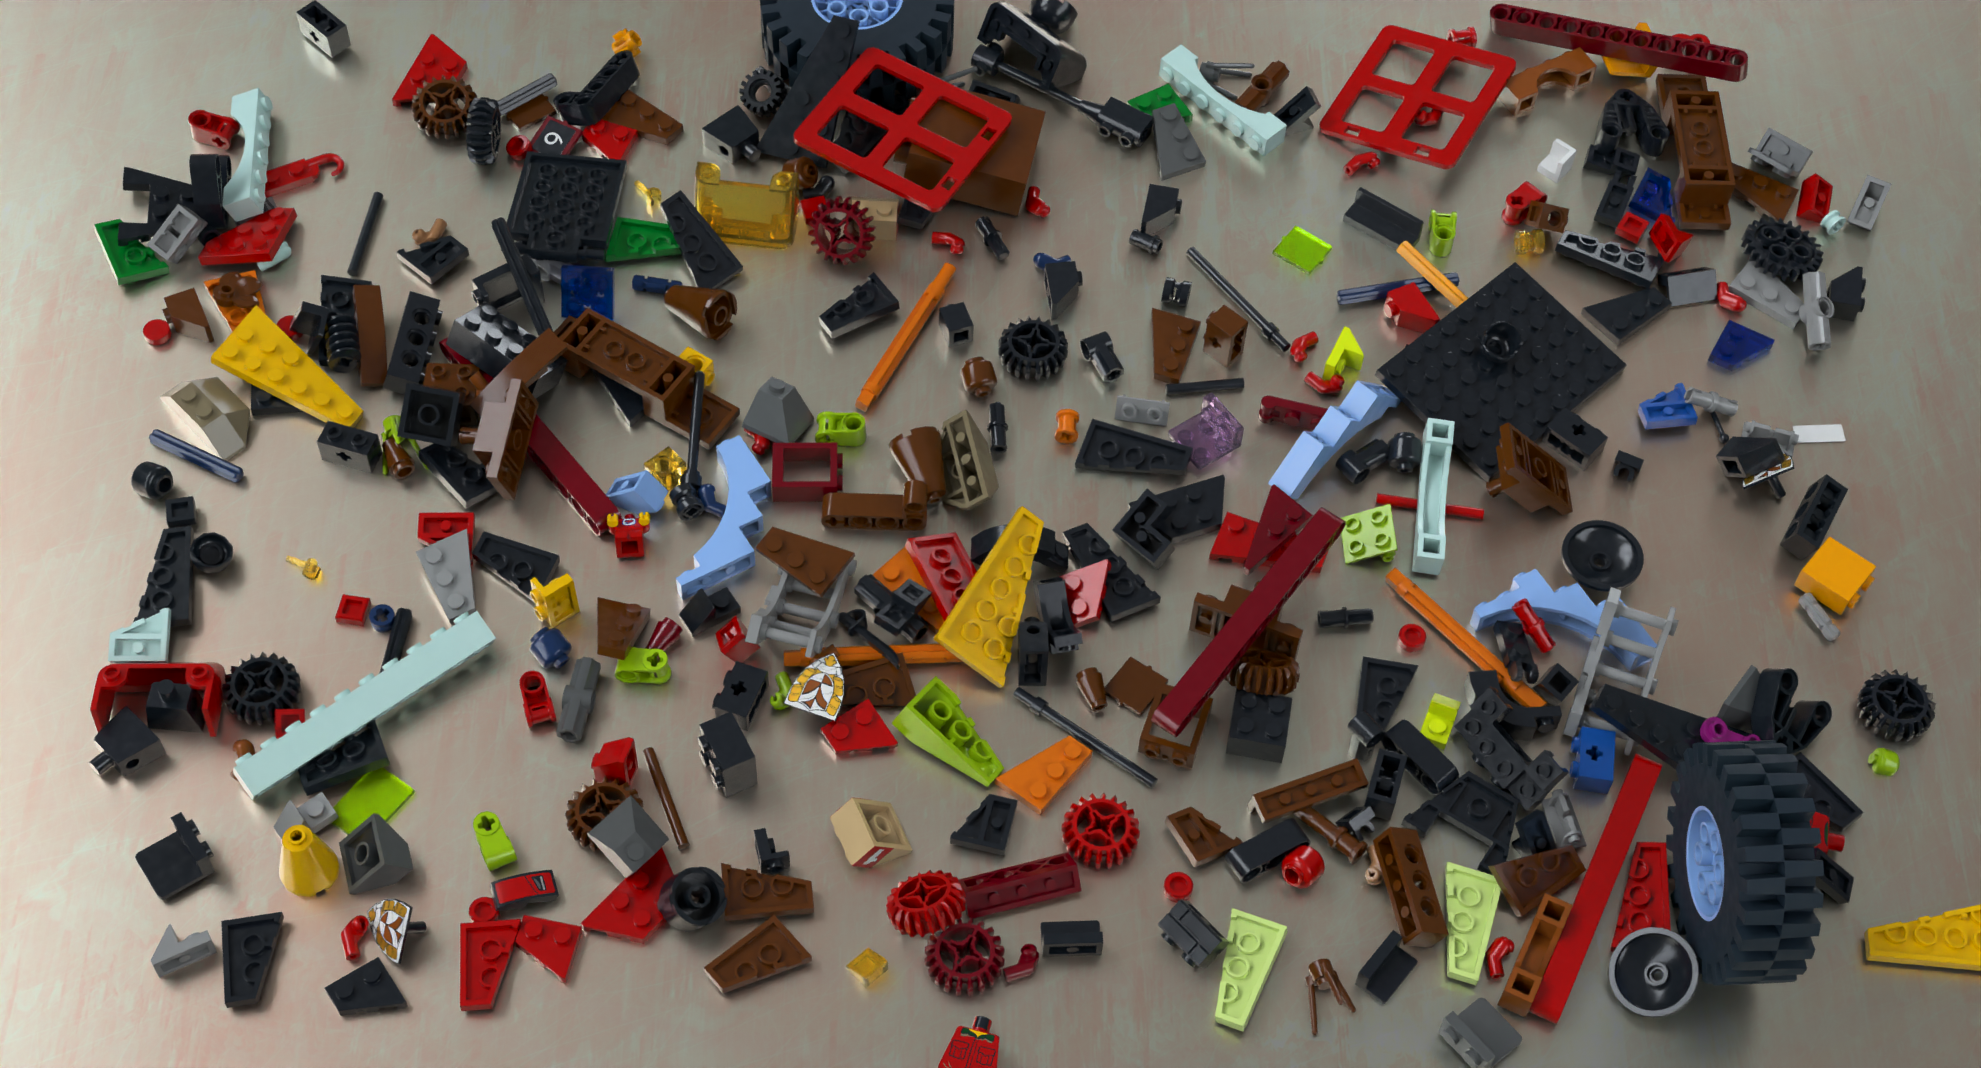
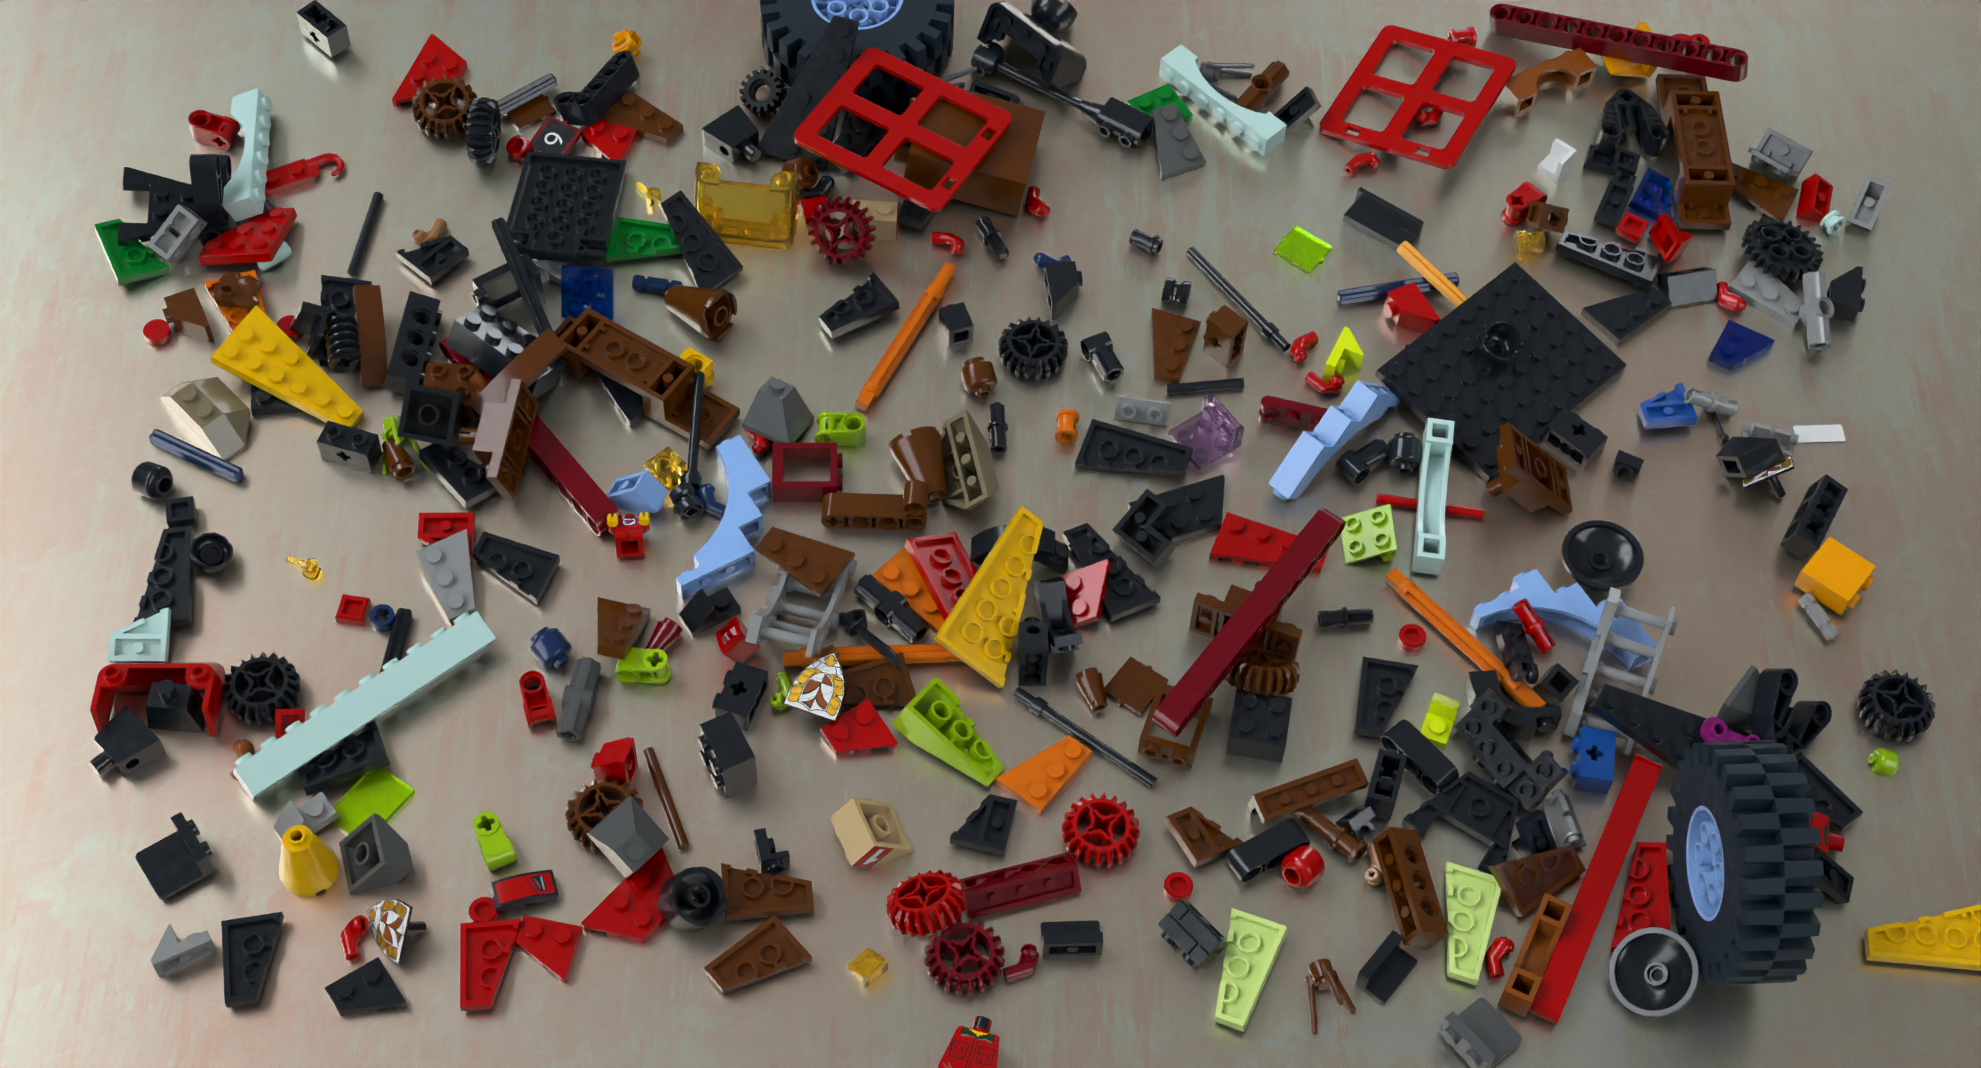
yellow bracket [530,573,580,628] -> none
black slope [874,578,932,637] -> none
black slope [1141,184,1182,235] -> none
dark red wing [1244,484,1313,576] -> none
black piece [1348,711,1386,762] -> none
lime piece [1428,209,1457,257] -> none

